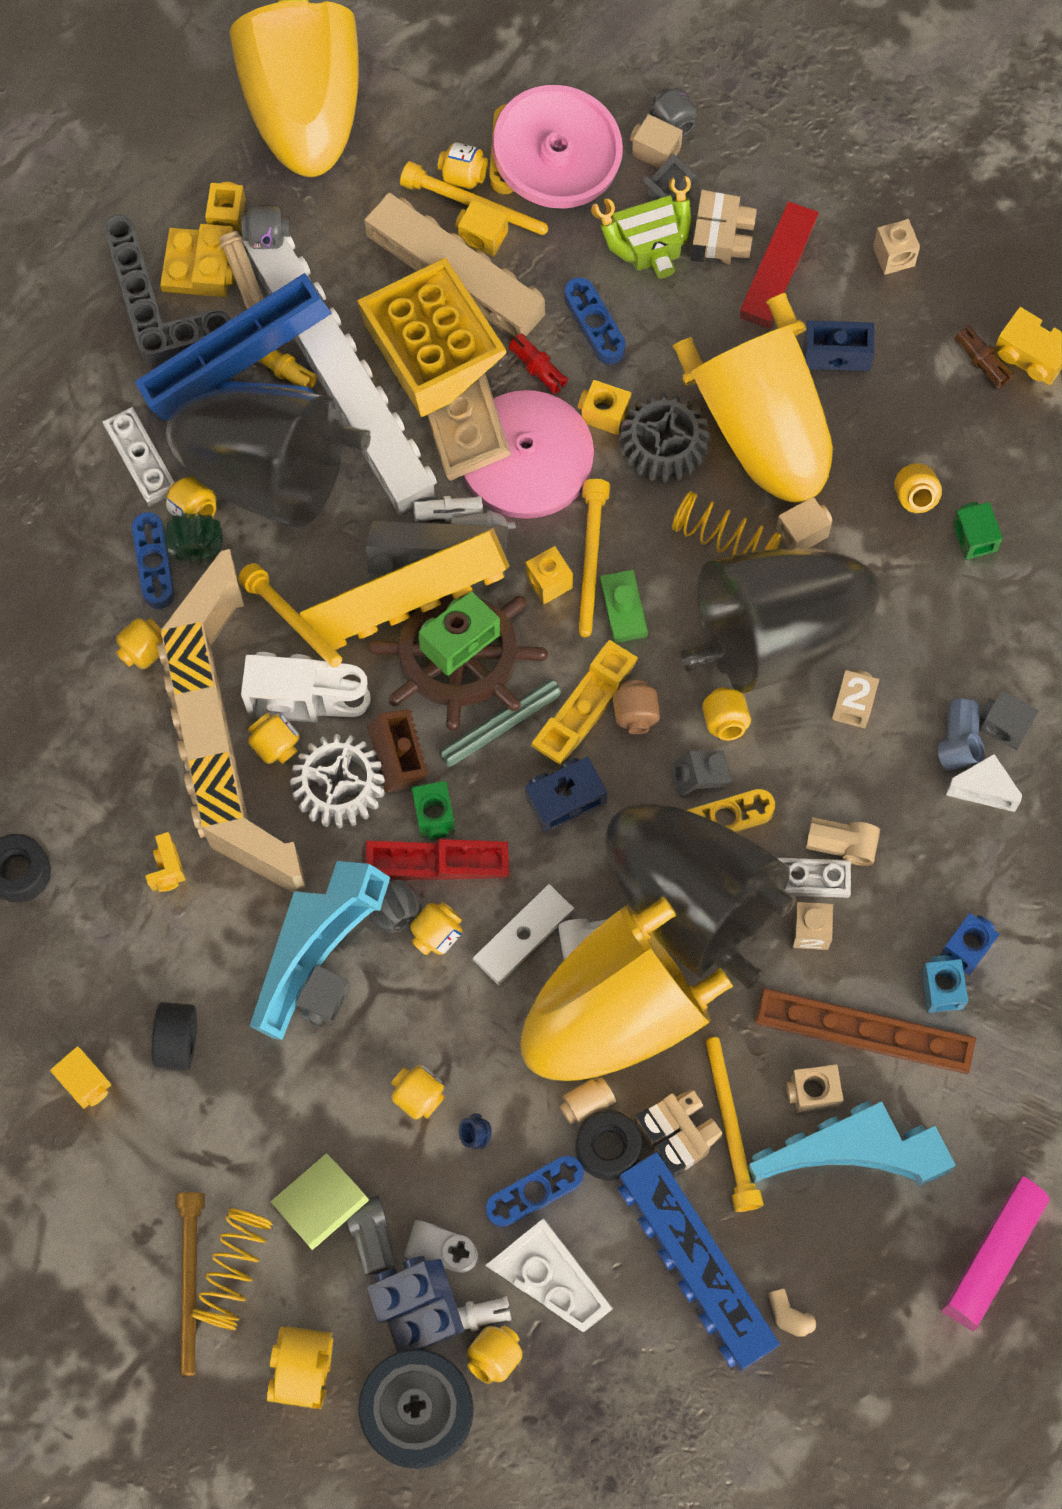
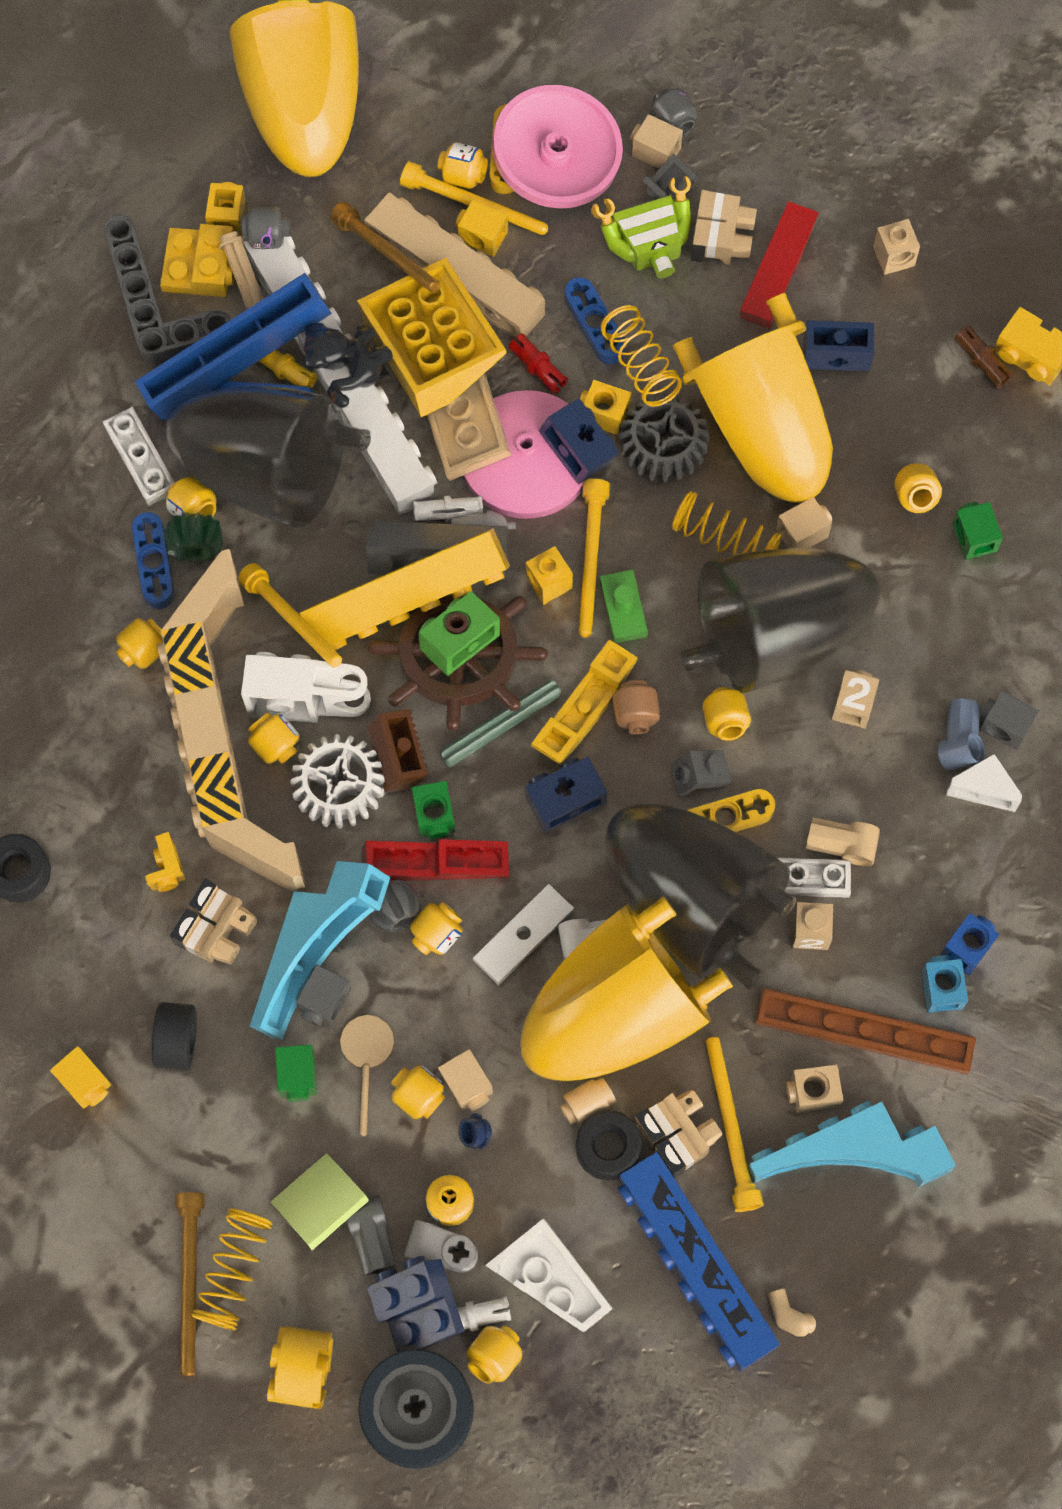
blue beam [486,1156,584,1228] -> none
dark pink brick [941,1176,1050,1331] -> none
none -> tan hips [170,878,257,965]
none -> green brick [275,1044,317,1102]
none -> black animal [304,323,393,408]
none -> pearl gold piece [330,202,439,293]
none -> tan piece [340,1015,394,1136]
none -> yellow head [425,1174,474,1226]
none -> tan brick [438,1049,493,1112]
none -> dark blue brick [538,398,619,485]
none -> yellow piece [601,305,682,407]

